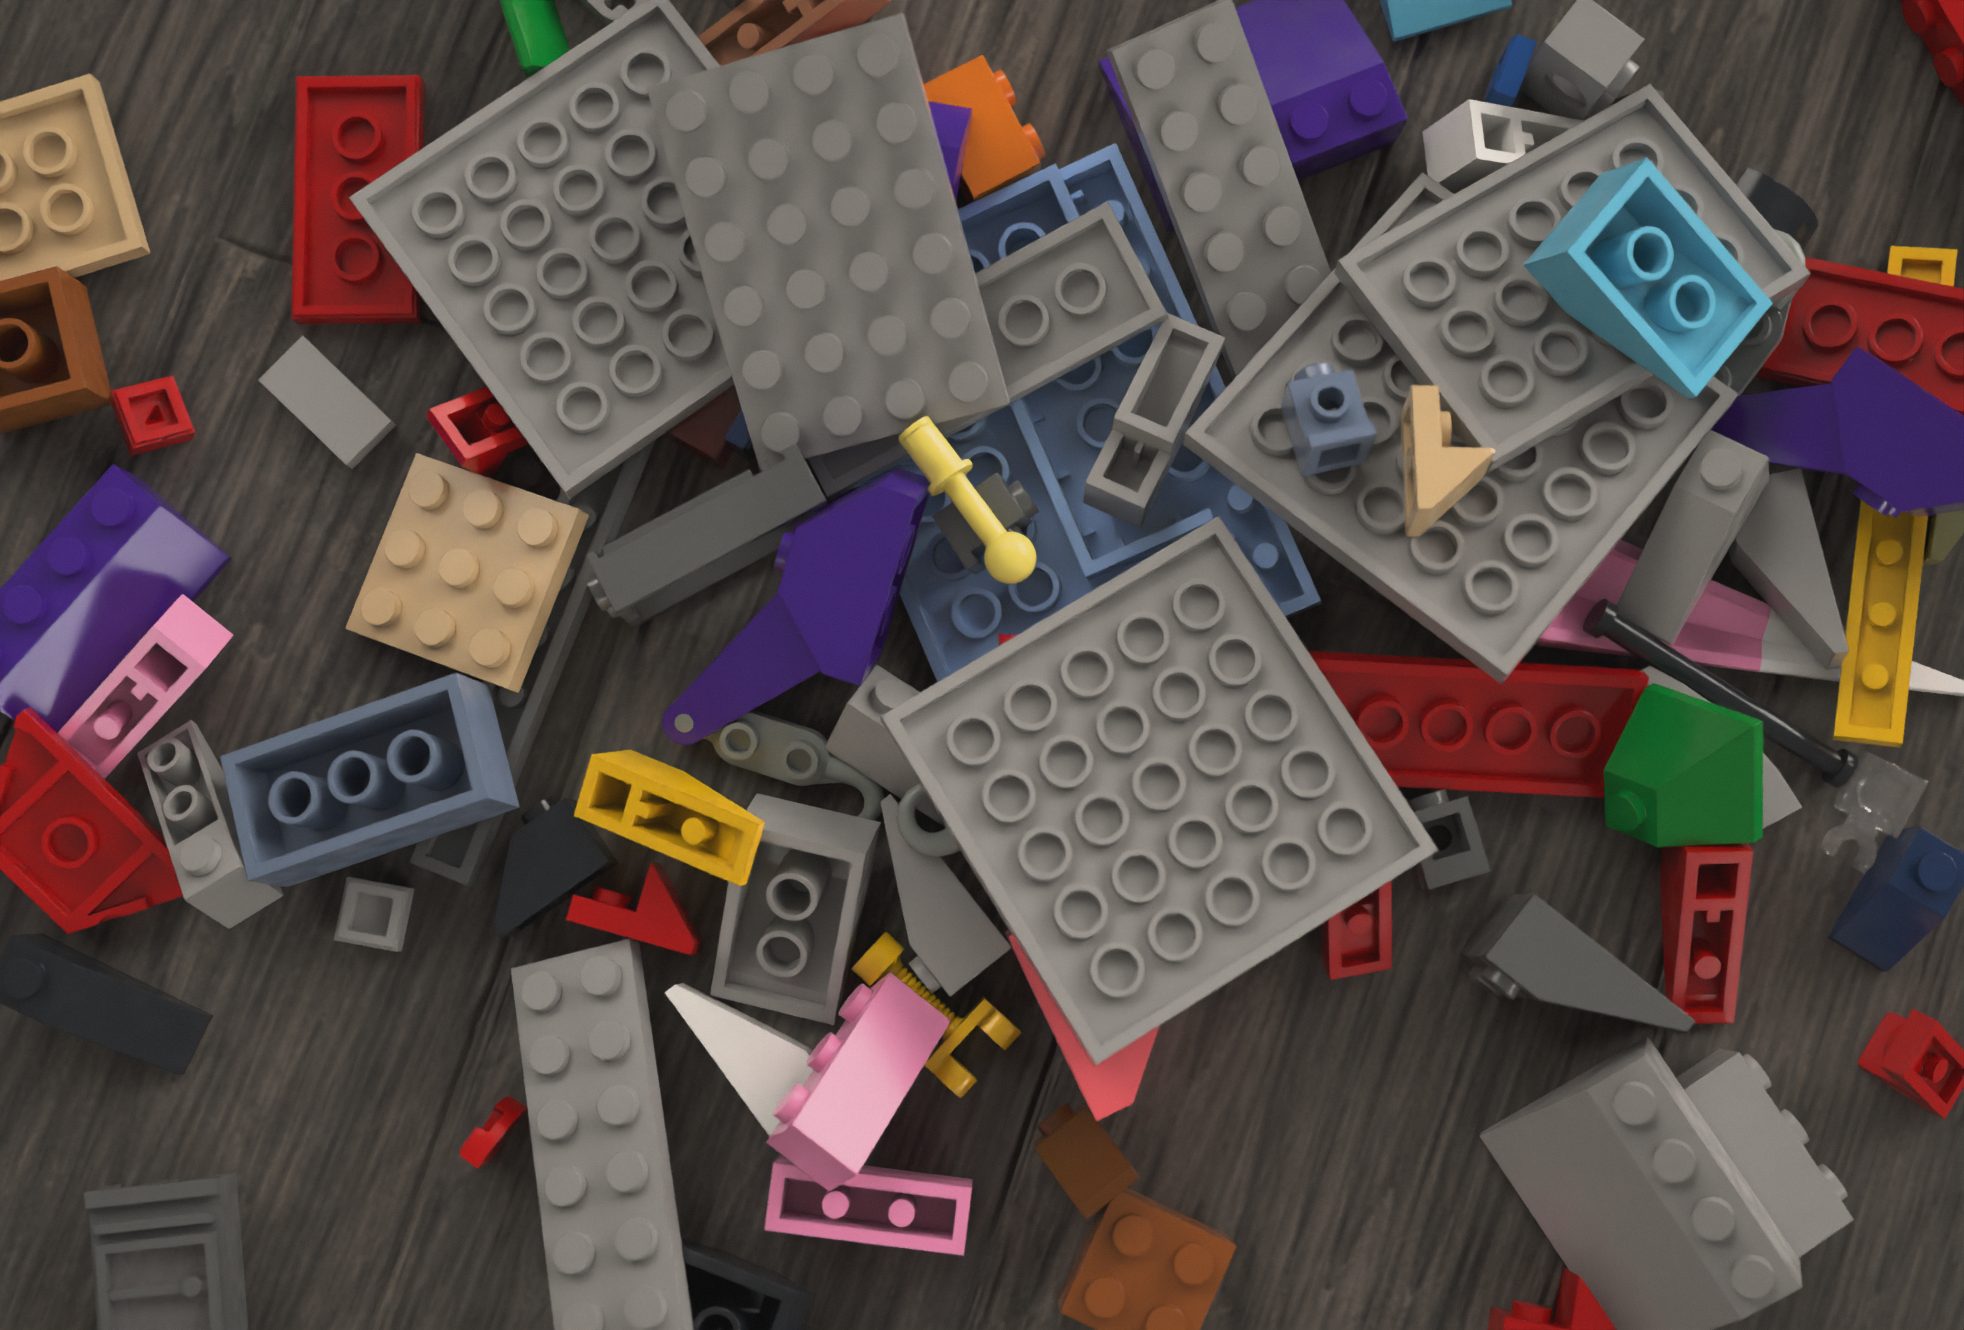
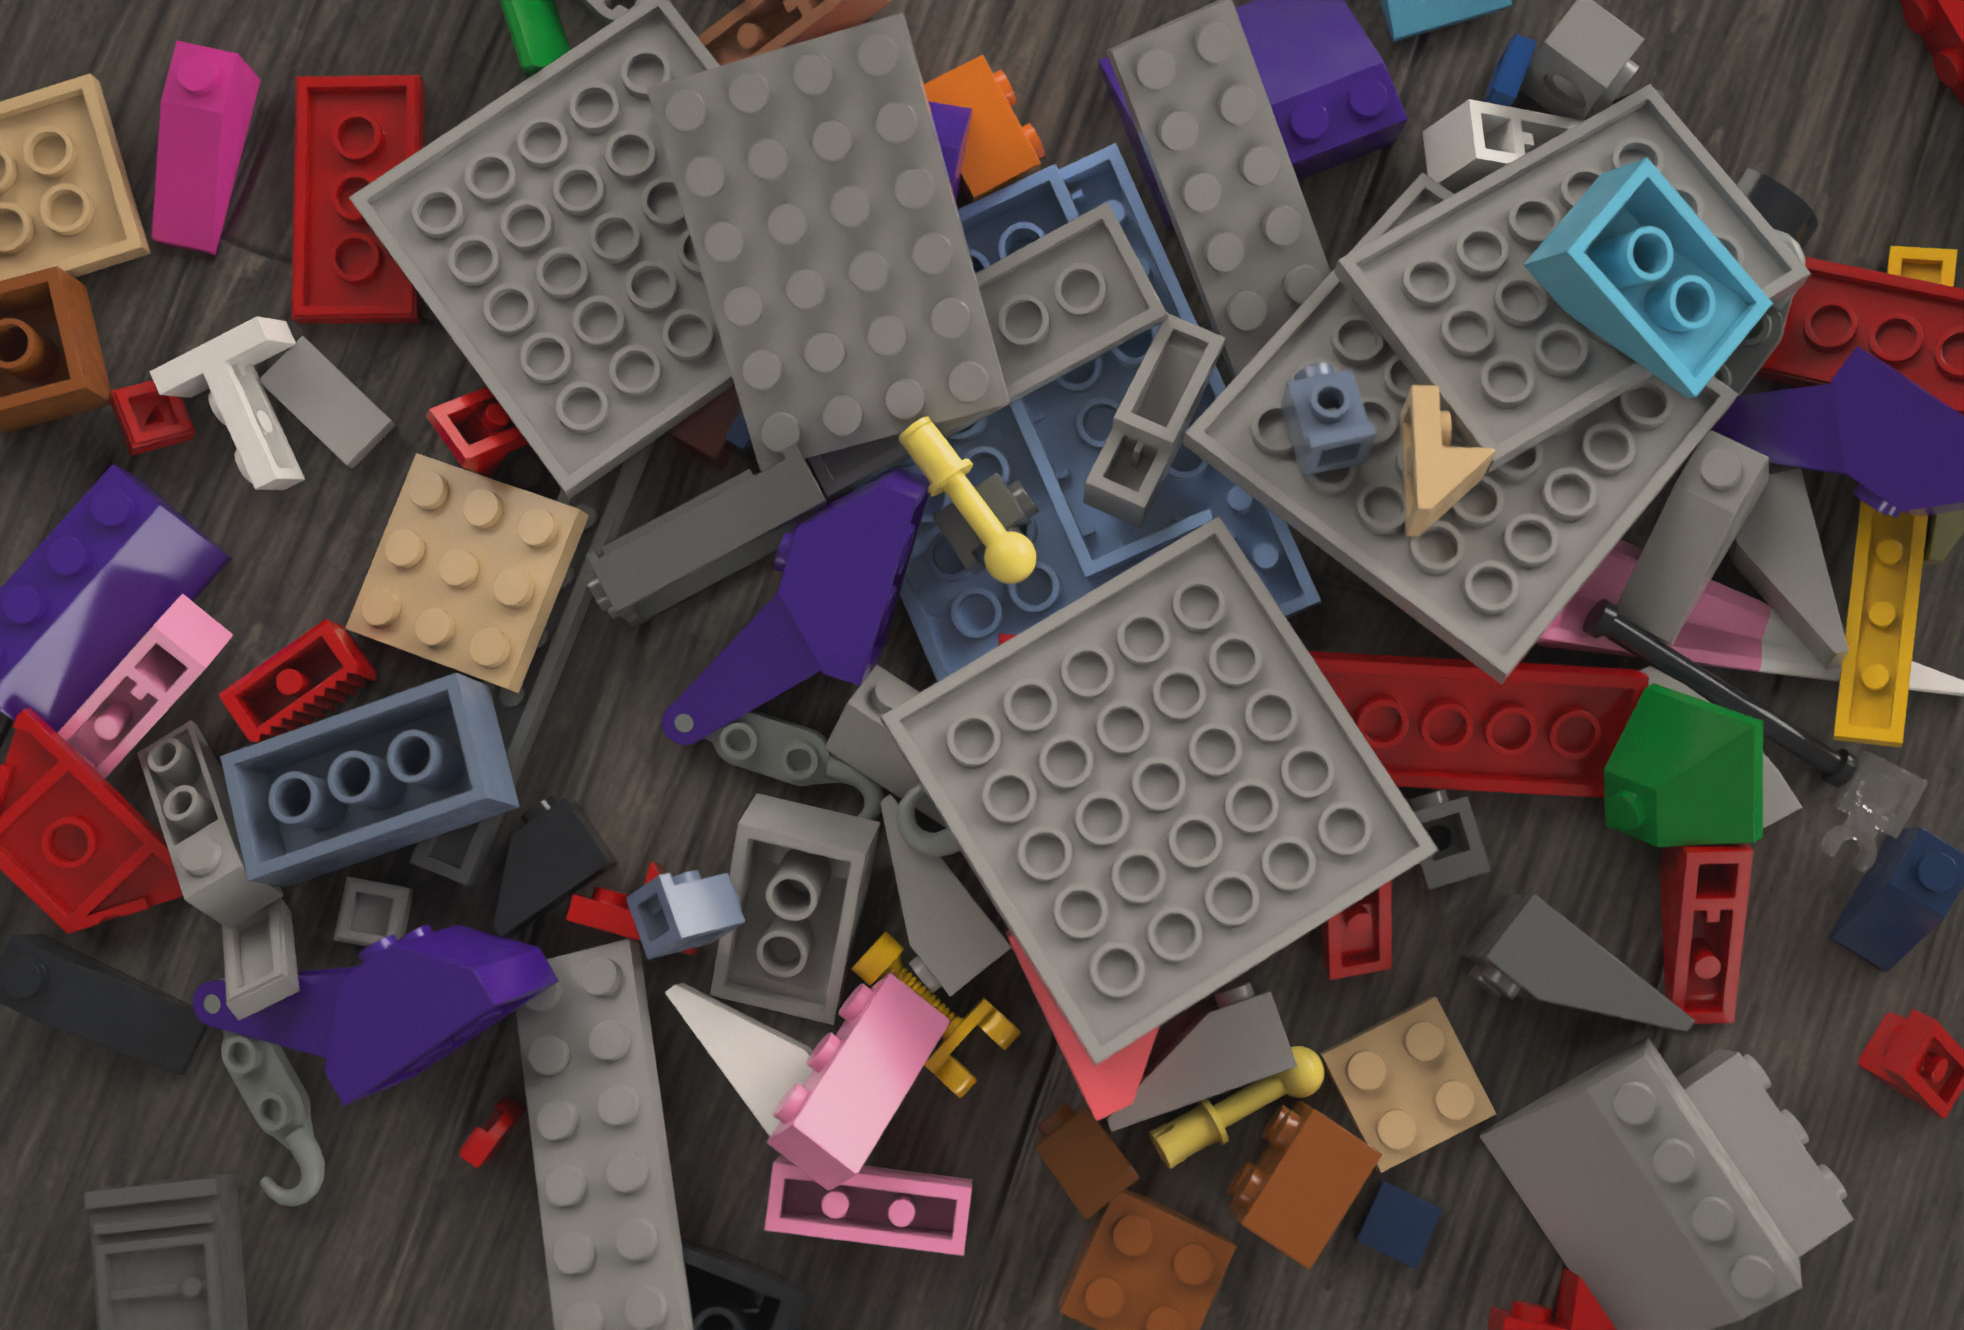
yellow slope [574,749,765,886] -> none
none -> white bracket [150,316,305,490]
none -> dark pink slope [151,41,261,255]
none -> dark purple slope [193,925,559,1207]
none -> red brick [219,618,378,743]
none -> light grey tile [222,898,299,1020]
none -> sand blue brick [626,870,745,960]
none -> light grey slope [1105,982,1297,1132]
none -> light yellow pin [1149,1046,1325,1169]
none -> dark orange brick [1226,1098,1383,1270]
none -> tan plate [1318,996,1496,1173]
none -> dark blue tile [1353,1179,1443,1269]

